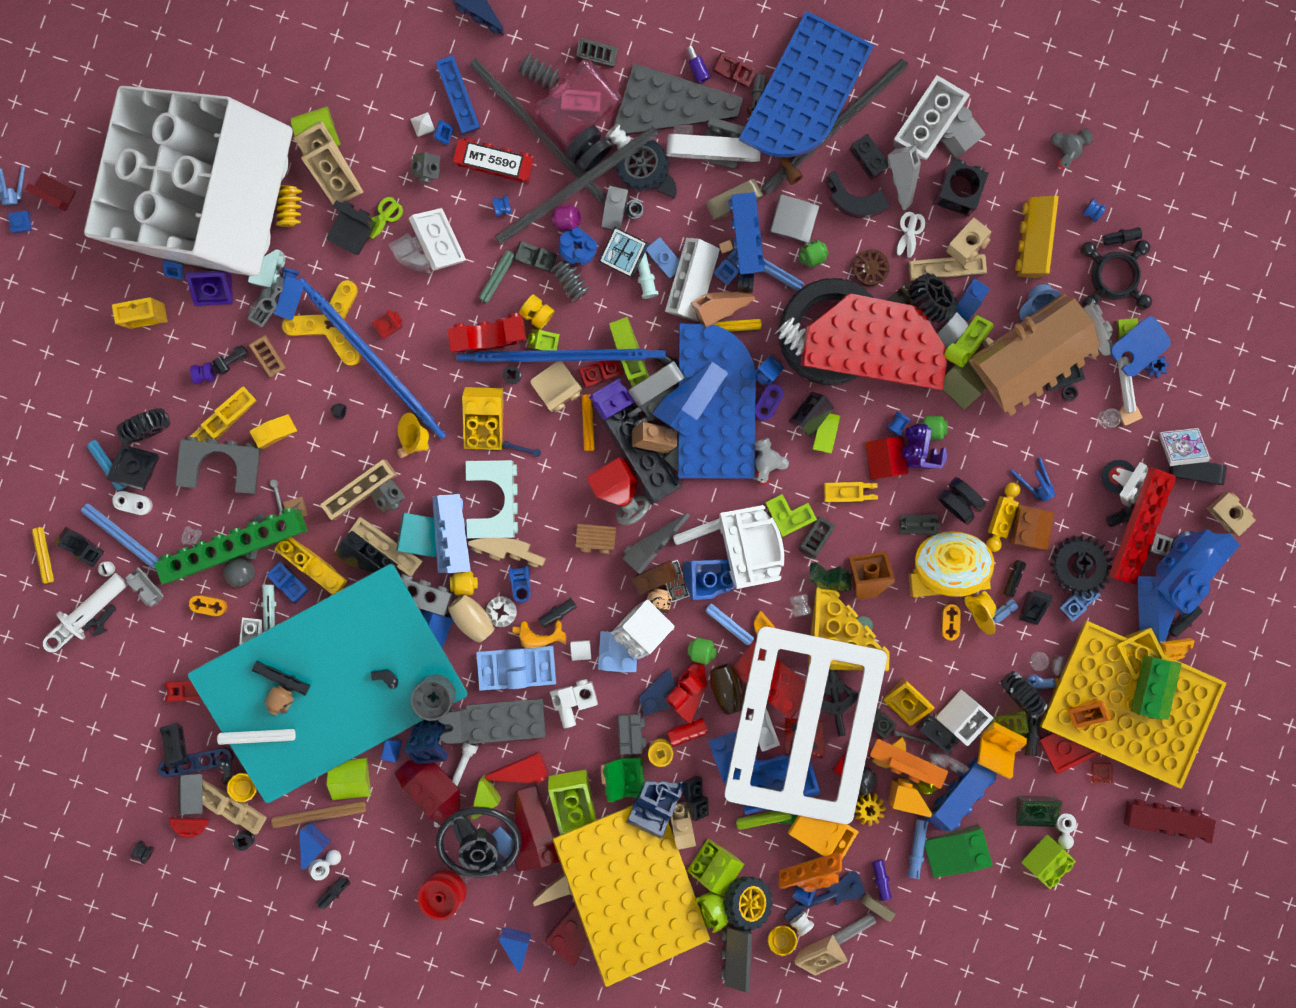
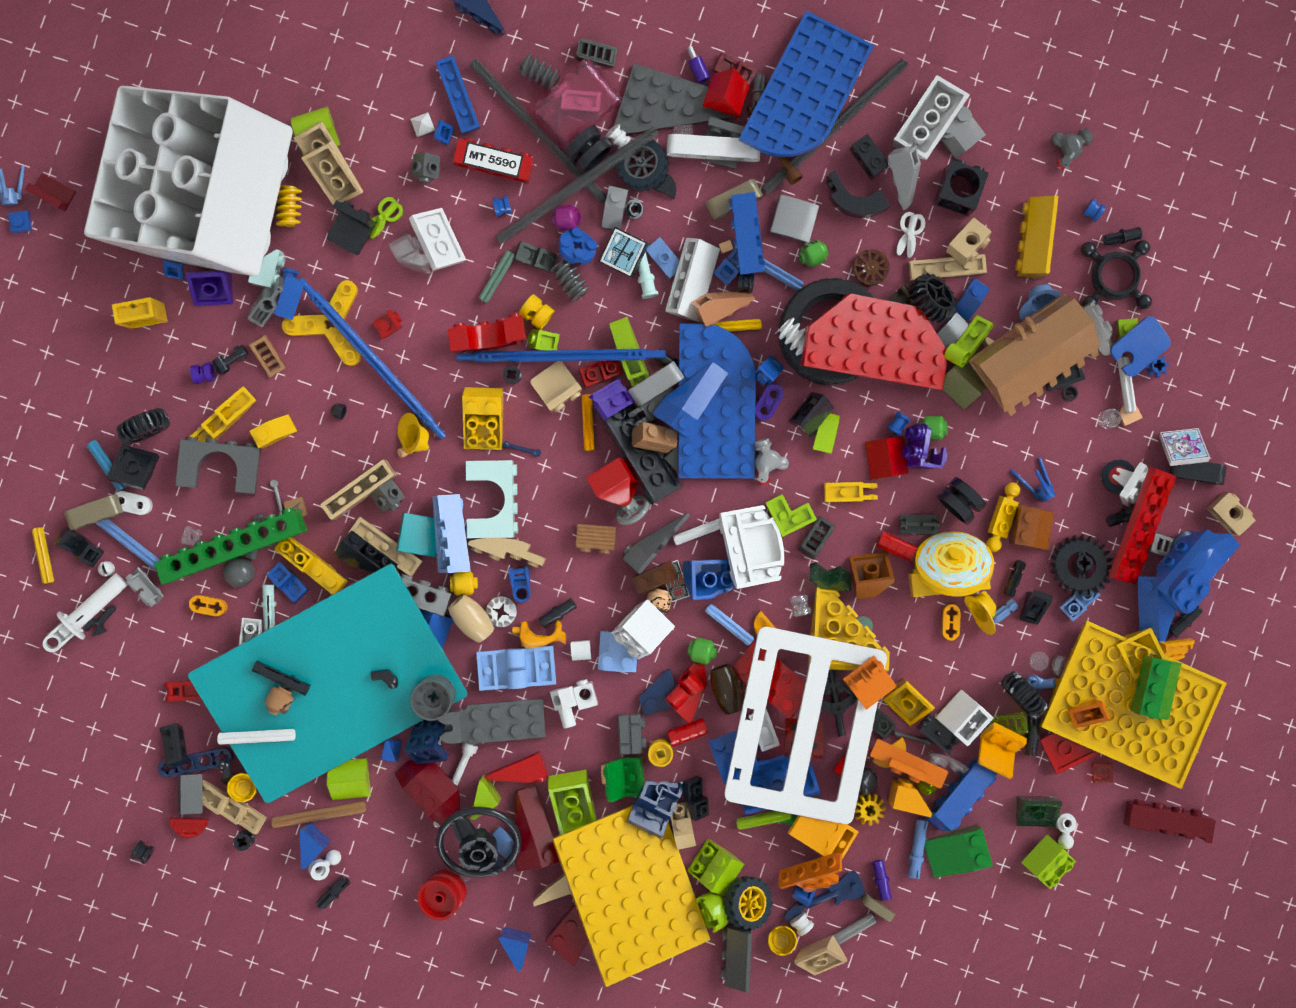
none -> dark tan beam [64,494,124,531]
none -> red slope [702,68,750,118]
none -> orange hinge [843,655,897,710]
none -> red axle [876,531,918,562]

